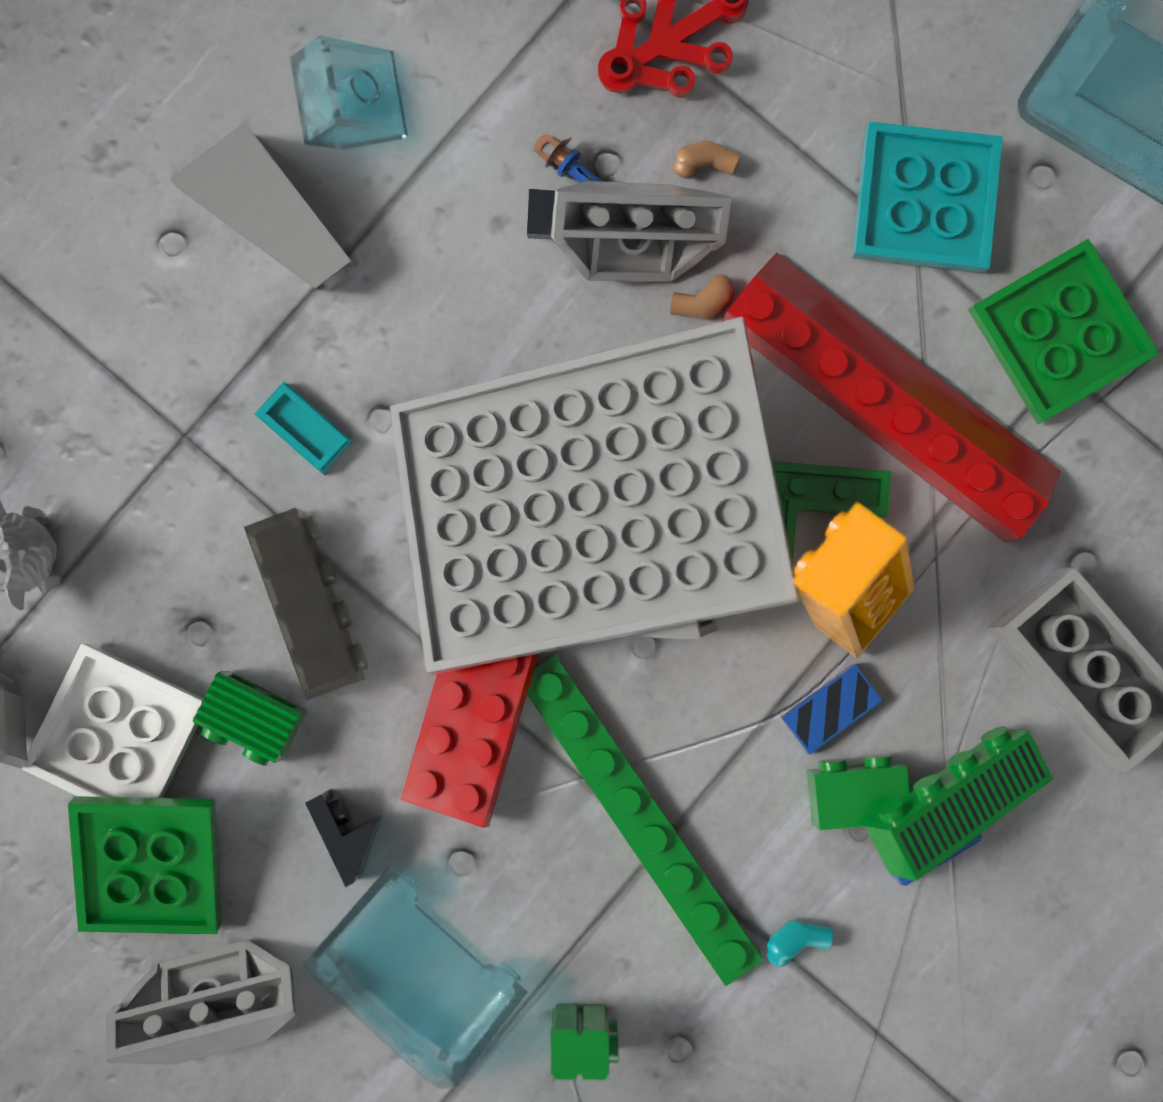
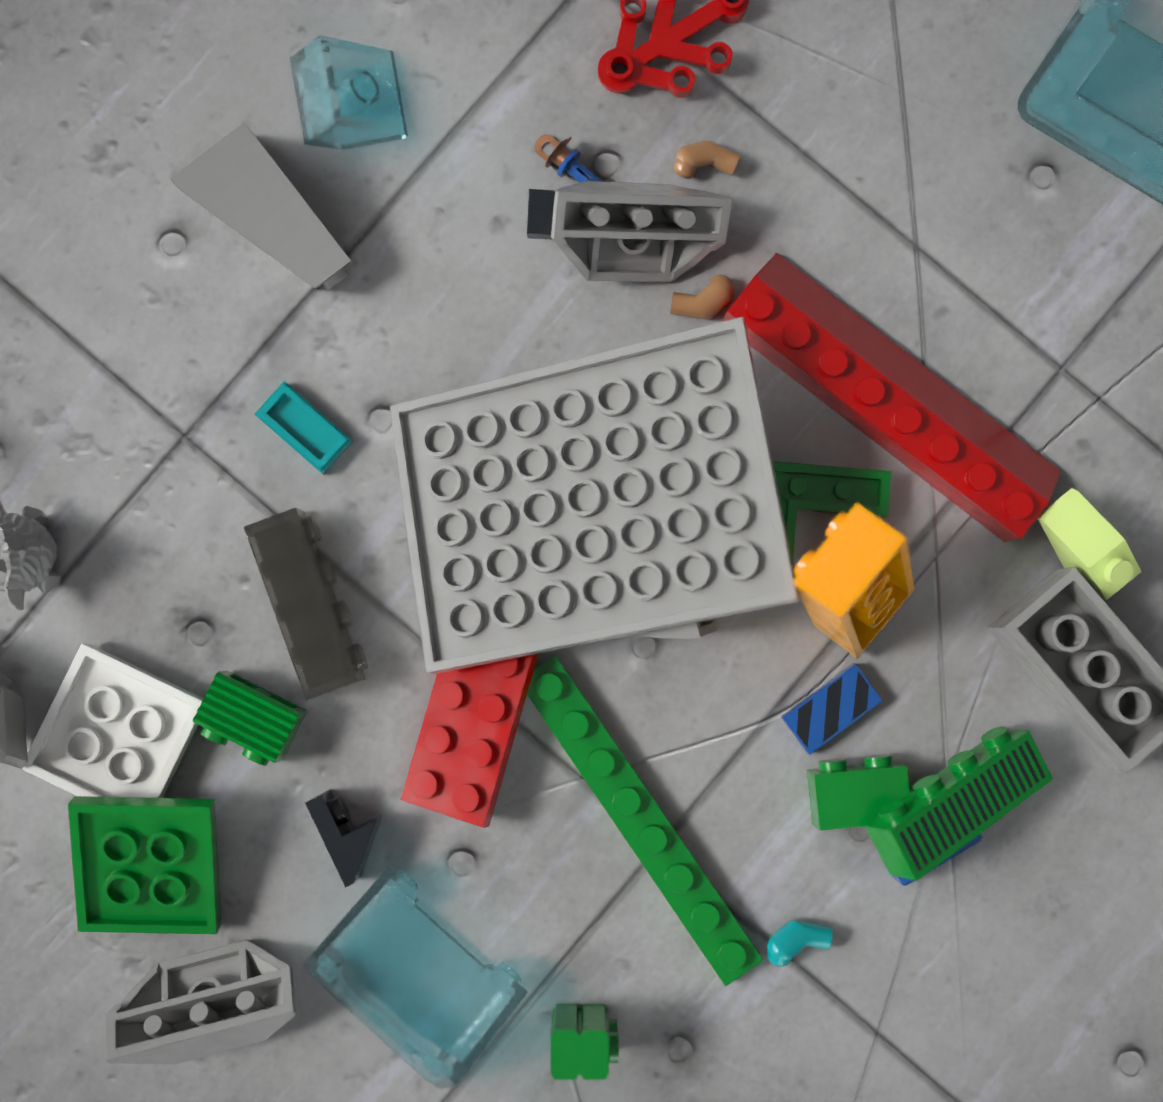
teal plate [852,121,1003,273] -> none
green plate [968,238,1159,425] -> none
none -> yellowish green slope [1037,488,1141,601]

